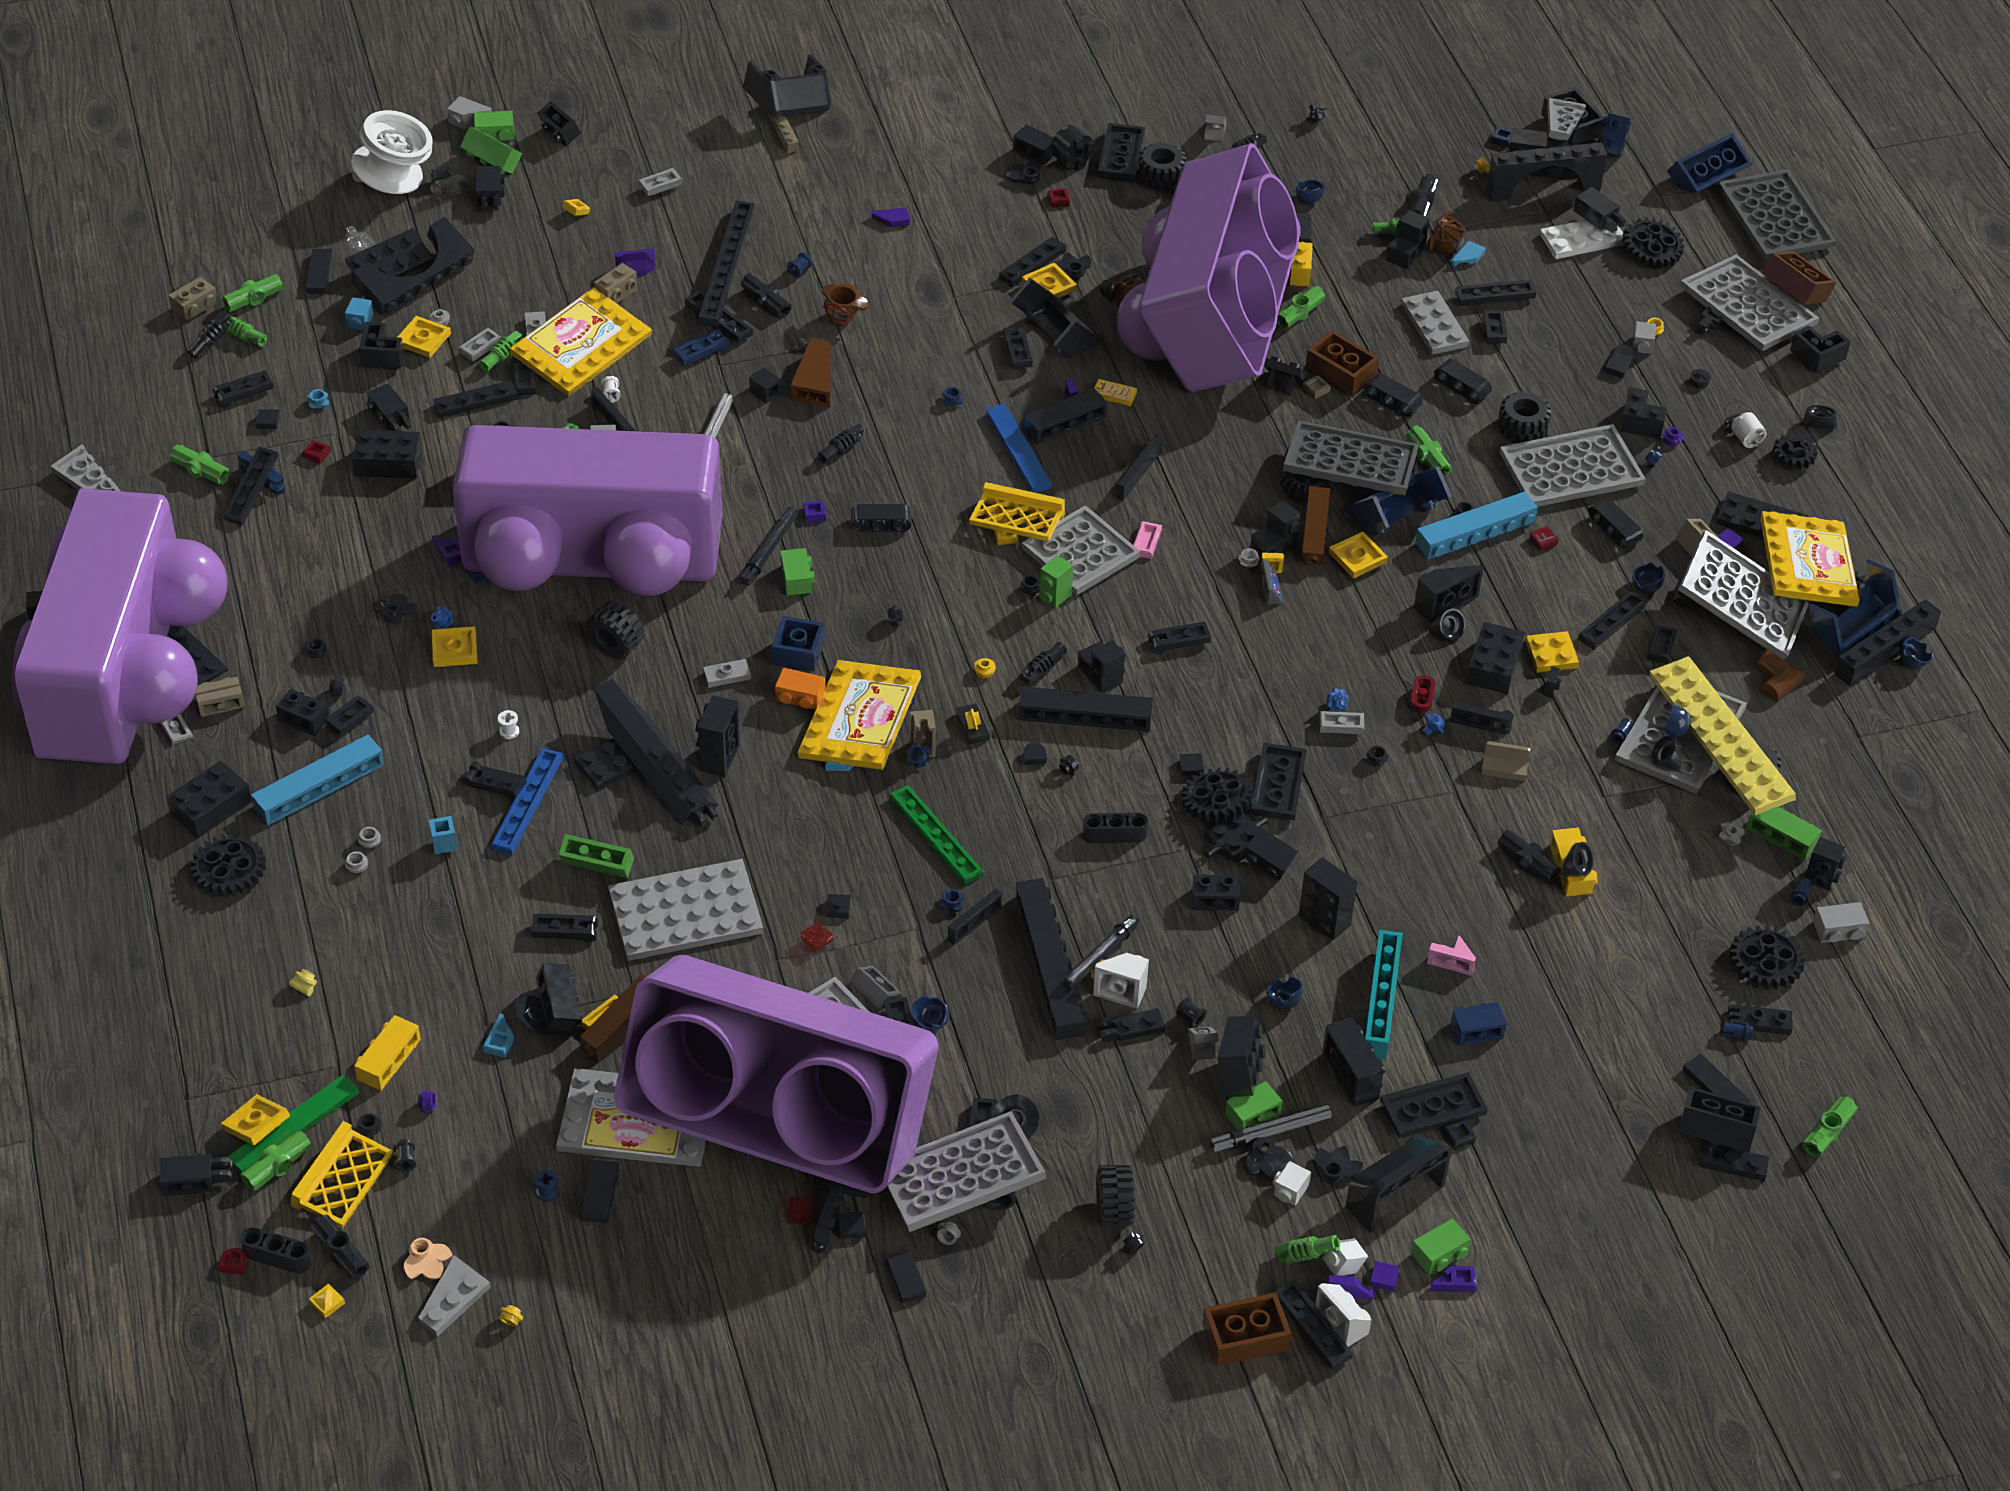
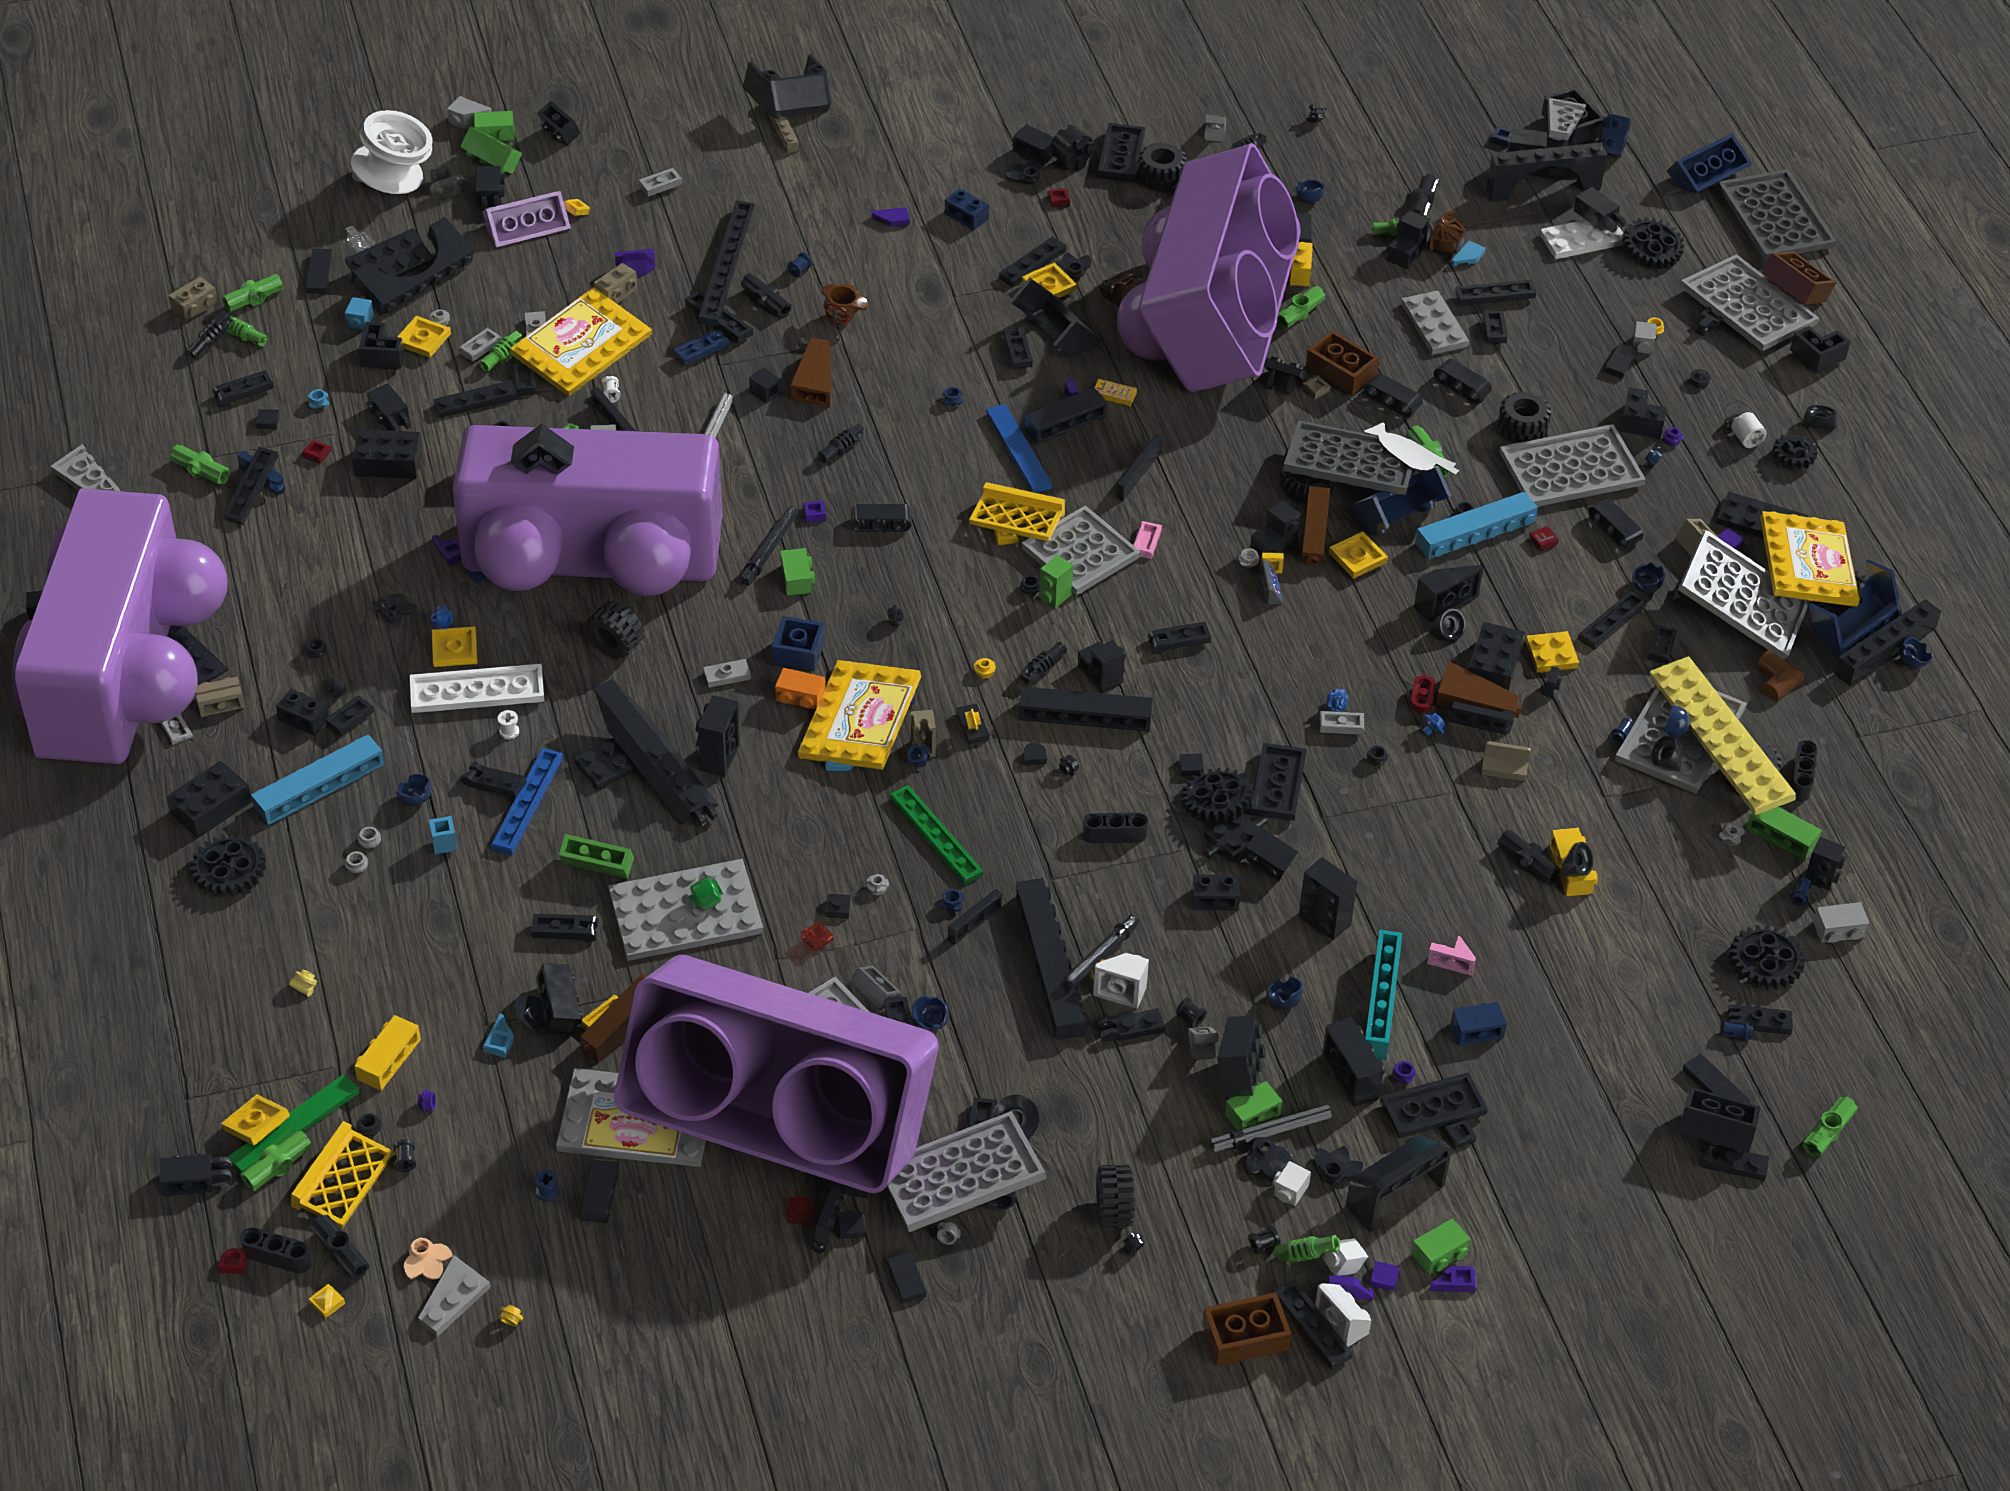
yellow plate [1475,157,1490,174] -> none
none -> dark blue hair [396,774,431,806]
none -> white plate [410,664,544,713]
none -> lavender slope [483,191,571,247]
none -> black brick [510,423,574,475]
none -> green head [688,877,724,911]
none -> light grey plate [866,874,889,895]
none -> dark blue brick [945,188,989,231]
none -> black bush [1248,1225,1280,1254]
none -> white sticker [1364,423,1459,474]
none -> dark purple plate [1392,1061,1416,1083]
none -> reddish brown slope [1436,662,1522,725]
none -> black beam [1791,740,1818,802]

